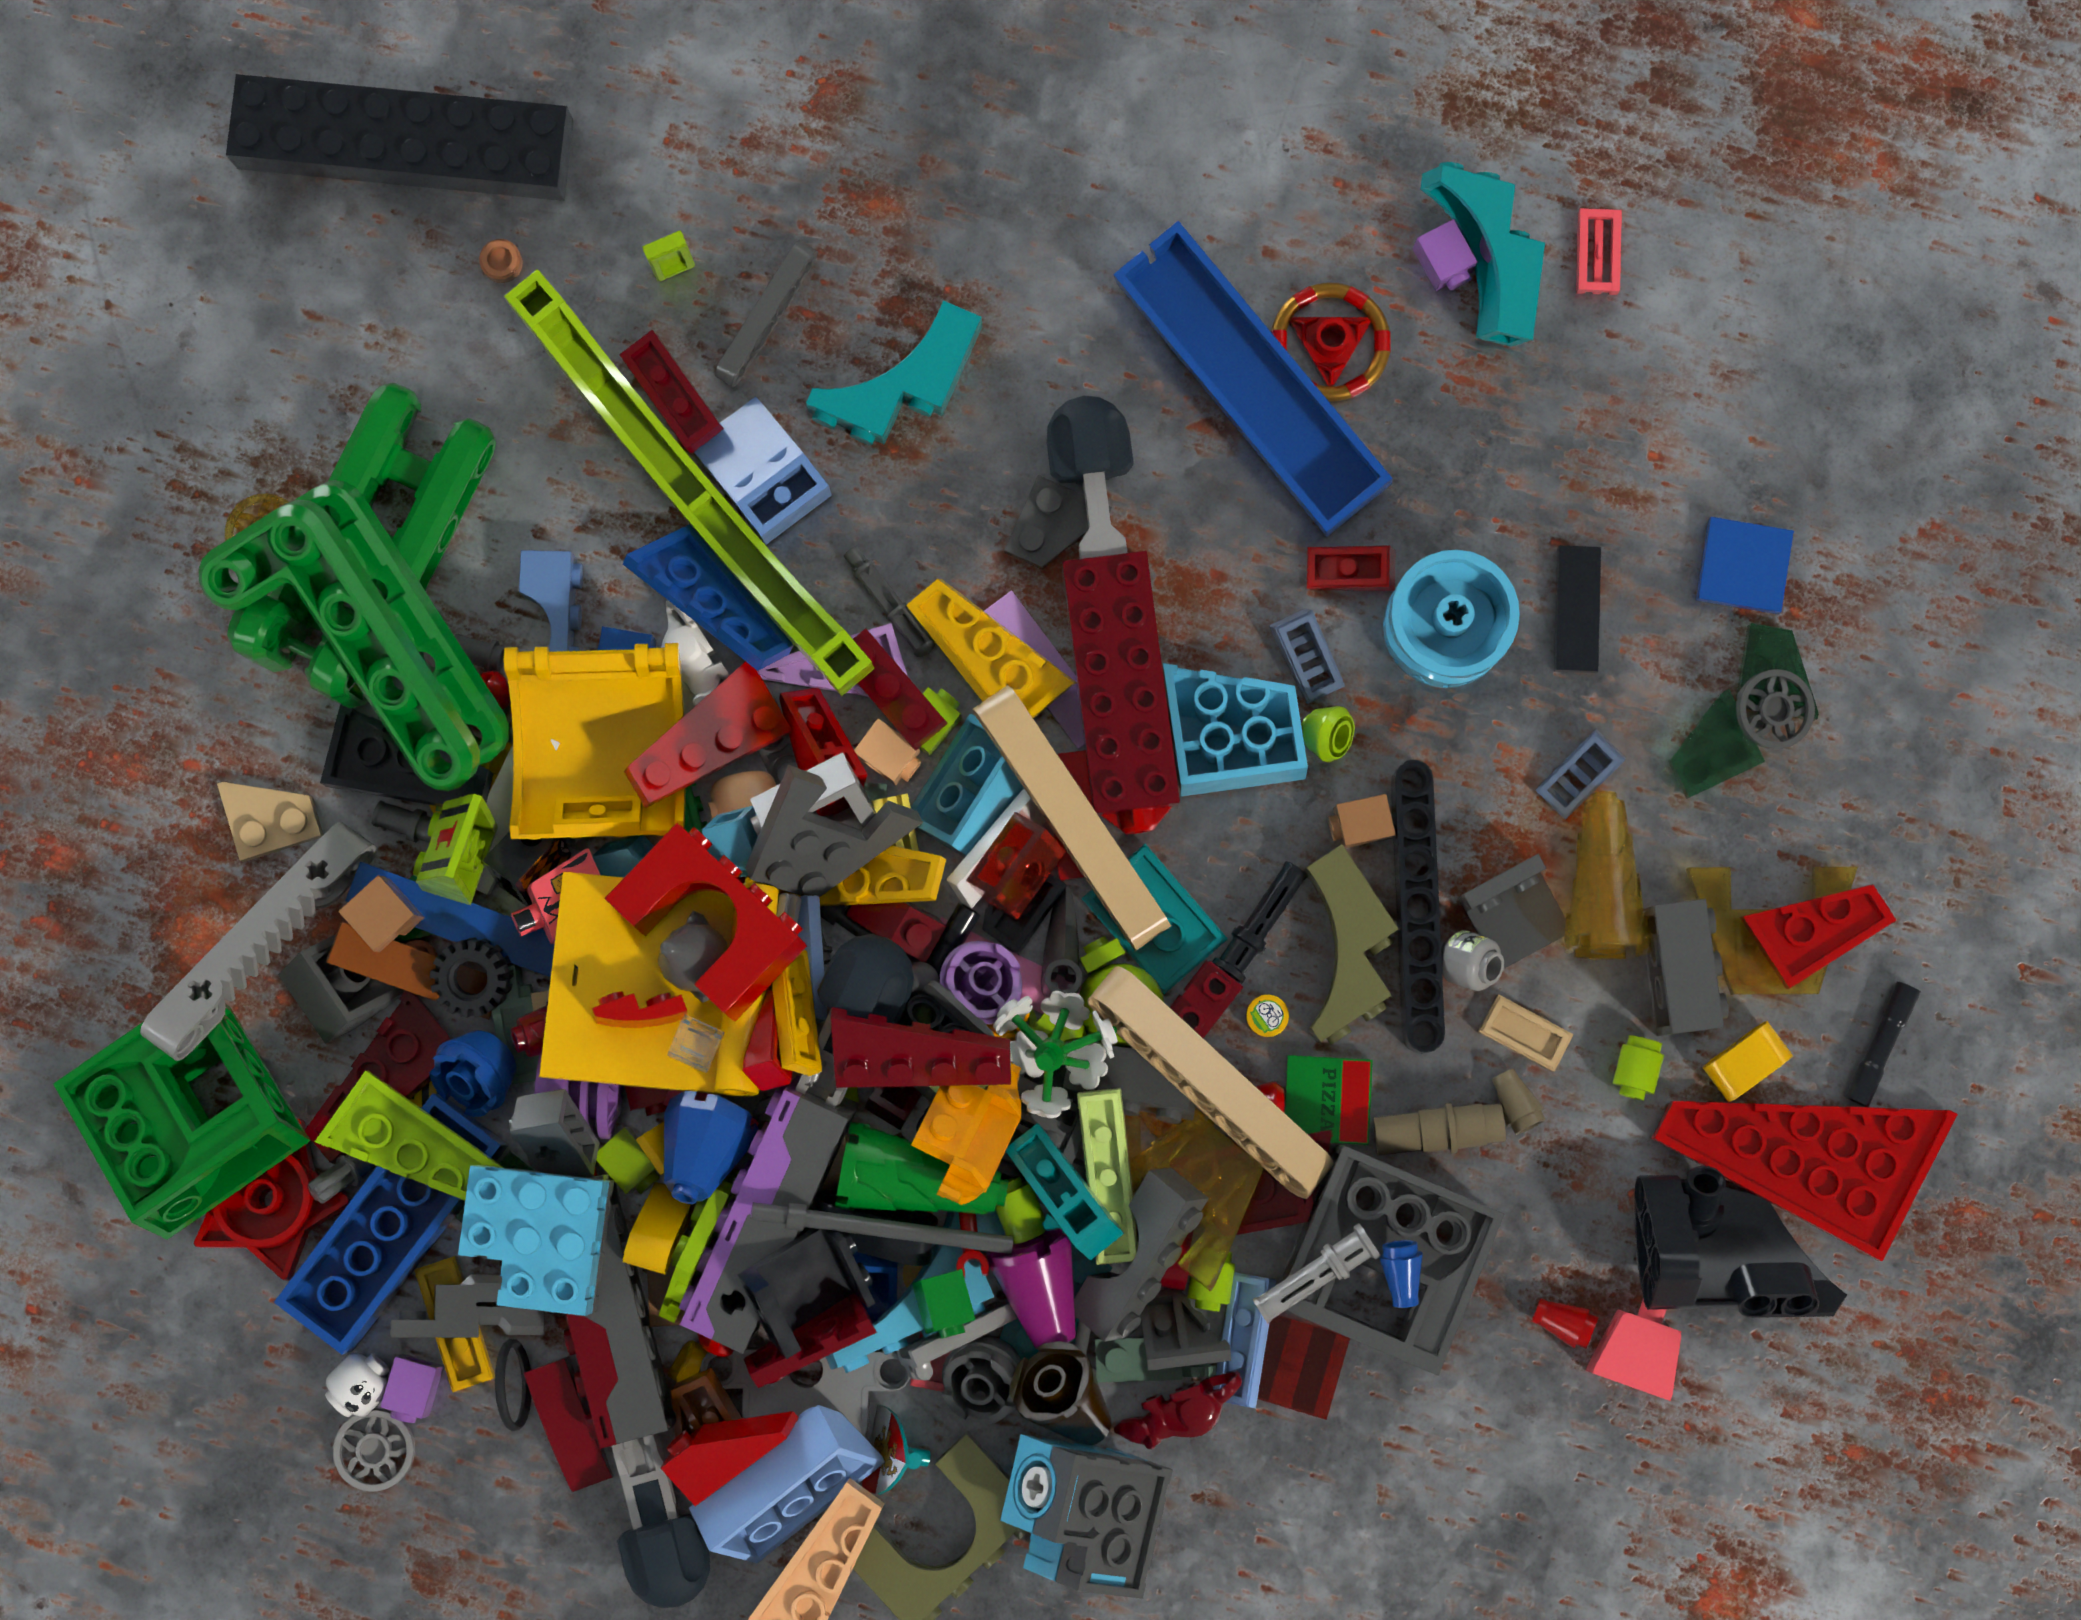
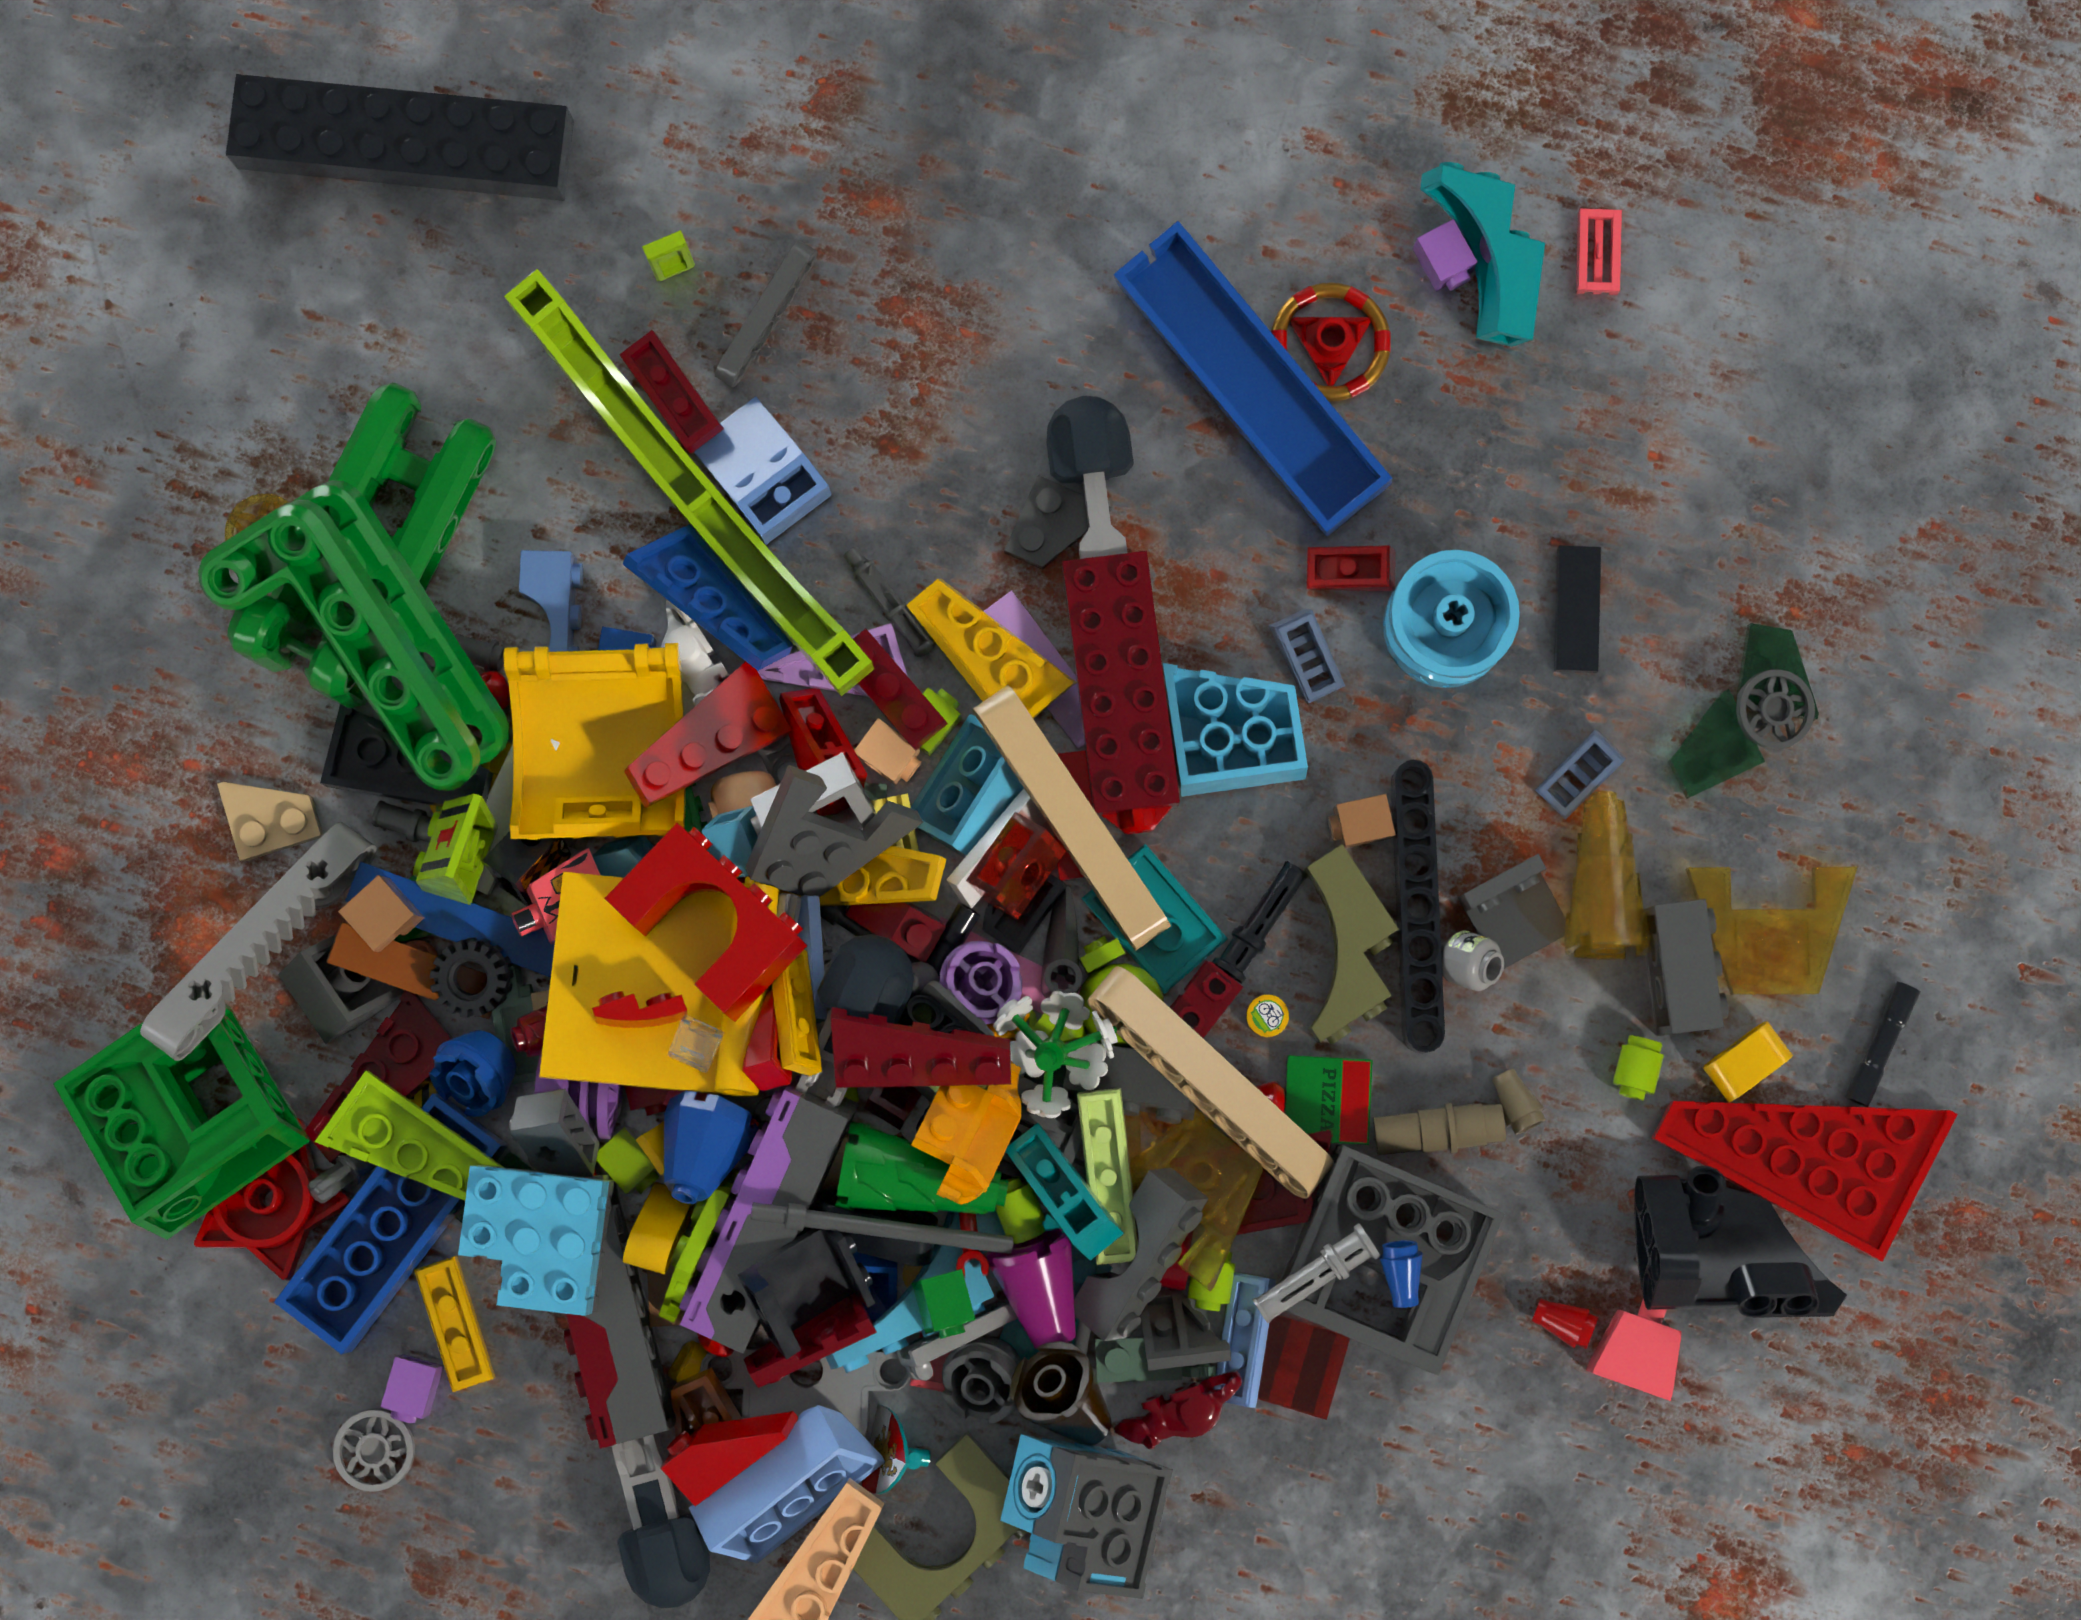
white head [325,1353,390,1418] -> none
dark grey plate [390,1274,545,1338] -> none
nougat tile [479,239,523,283] -> none
black tyre [495,1339,532,1431] -> none
dark red slope [524,1356,613,1492] -> none
dark grey hat [658,911,728,1002] -> none
teal arch [806,300,982,446] -> none
lime cone [1301,706,1355,762] -> none
tan tile [1477,994,1574,1072] -> none
blue tile [1696,517,1794,614] -> none
red wing [1739,884,1896,989] -> none

